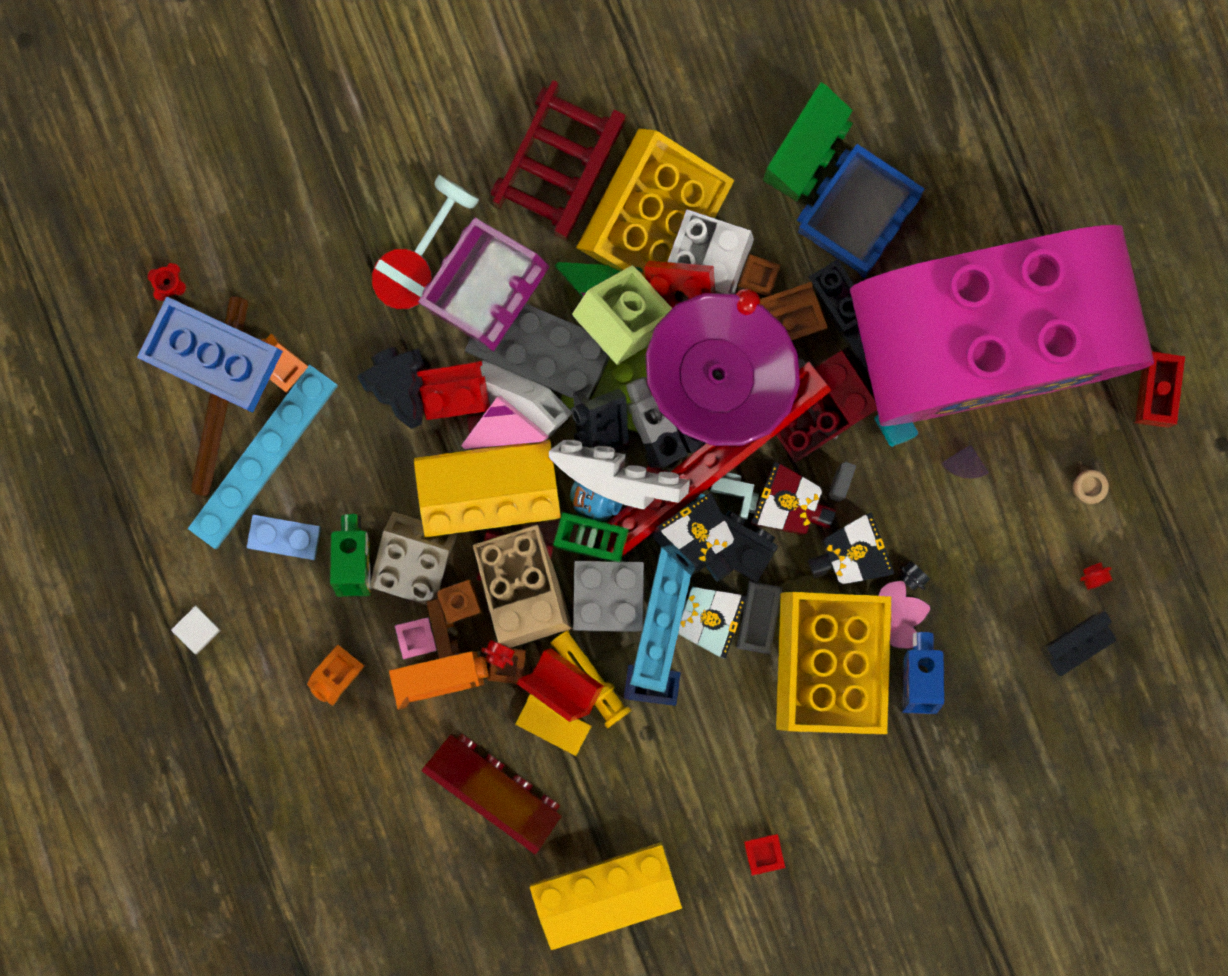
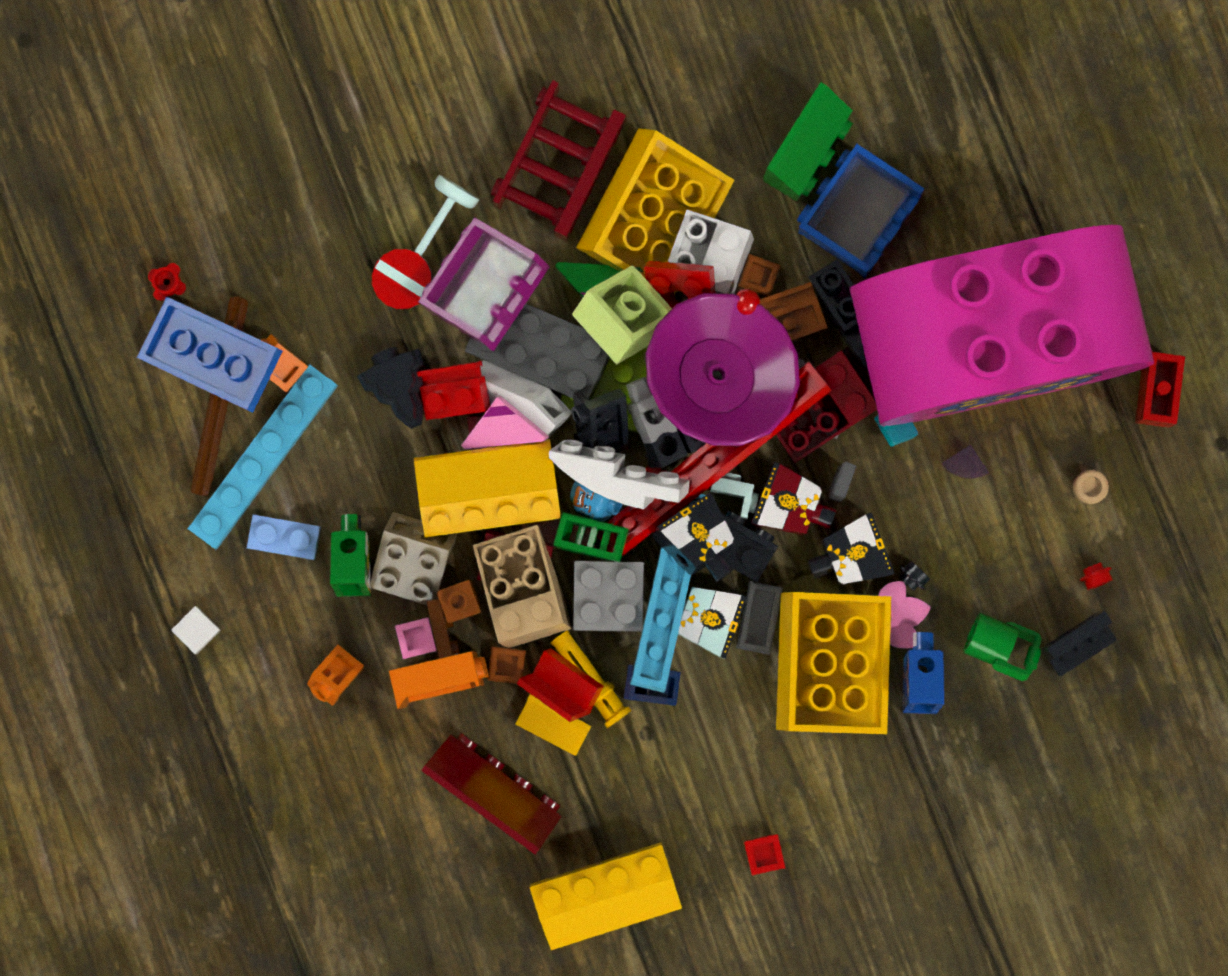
red plate [481,640,515,669] -> none
none -> green piece [963,613,1042,681]

